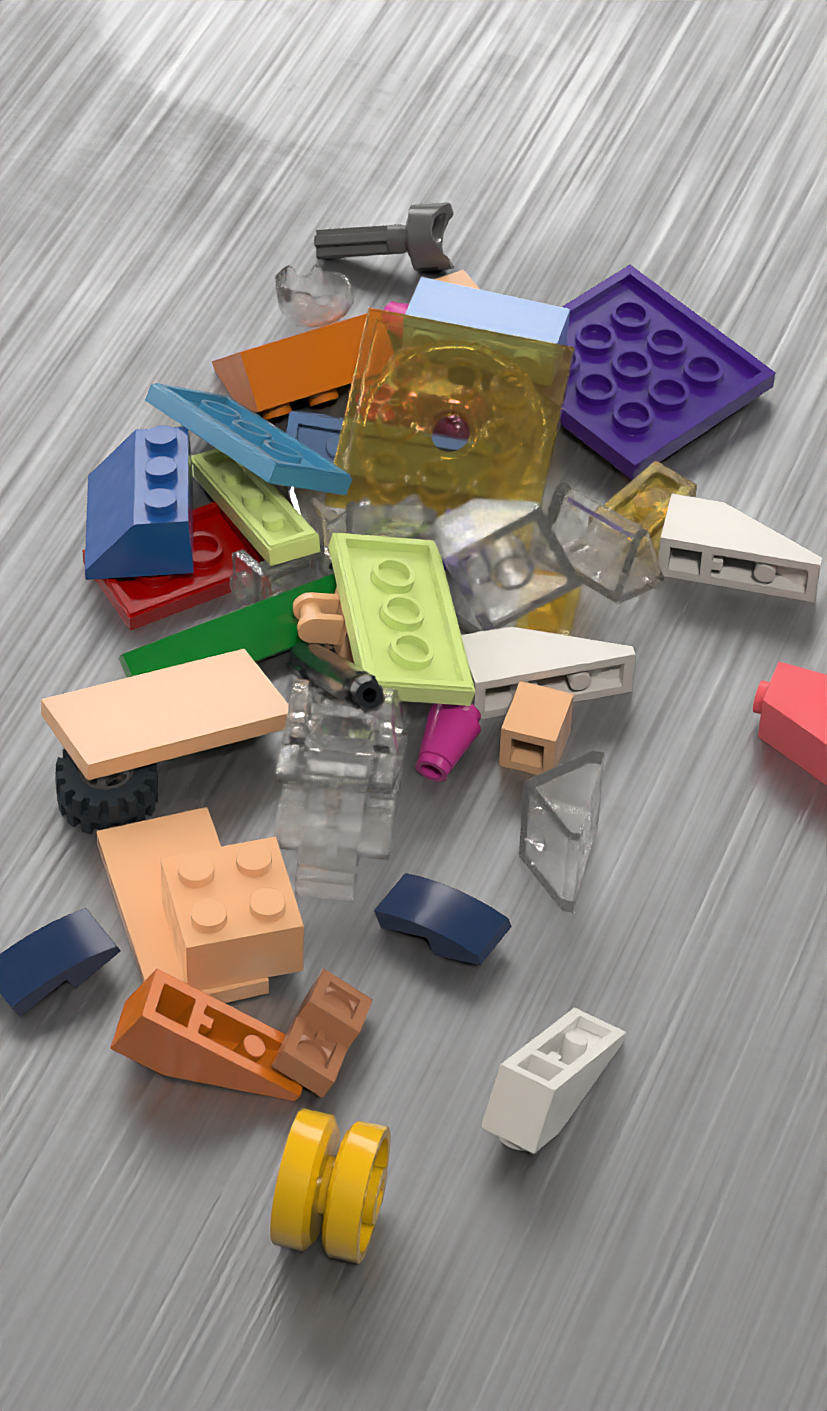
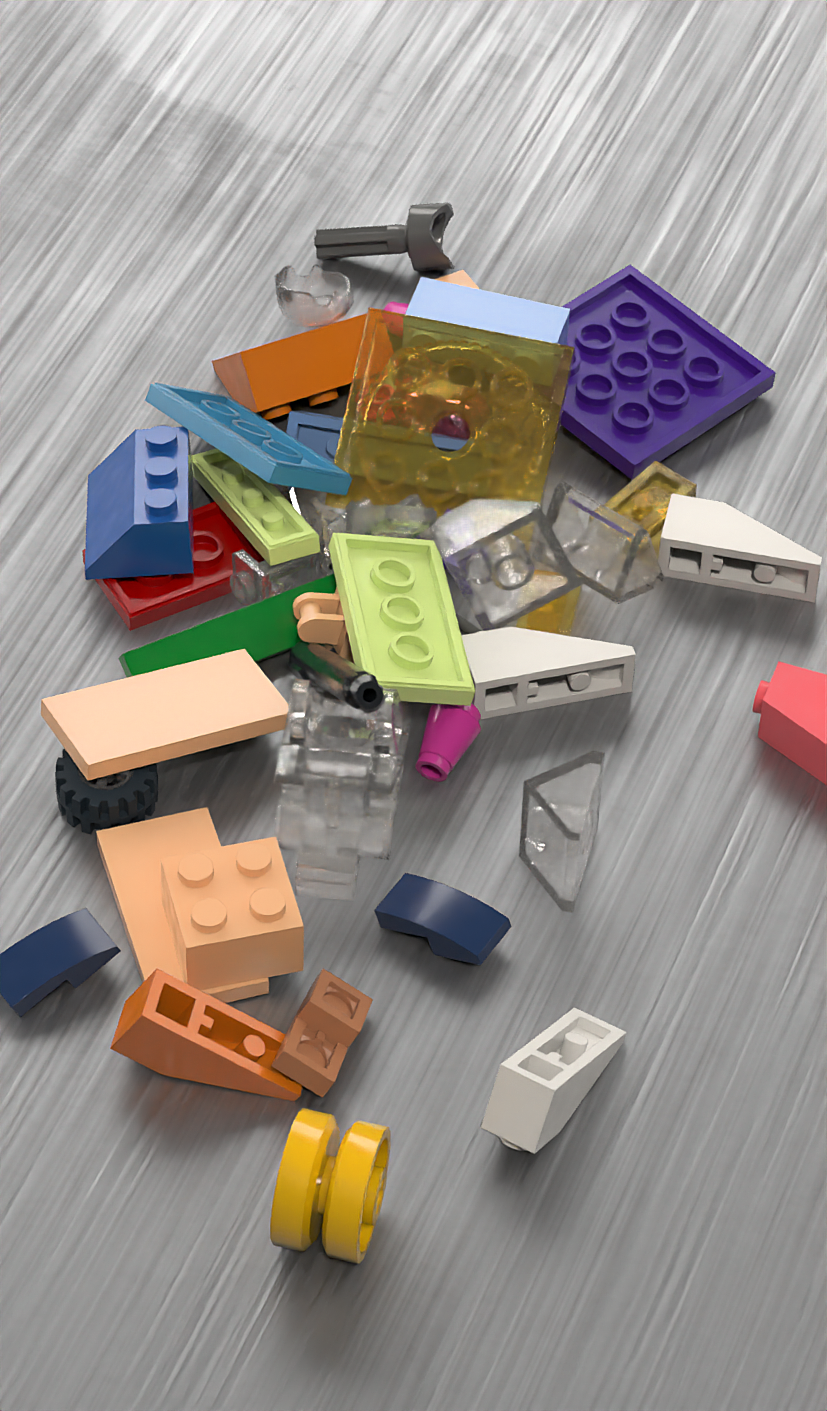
light nougat brick [499,681,574,779] -> none

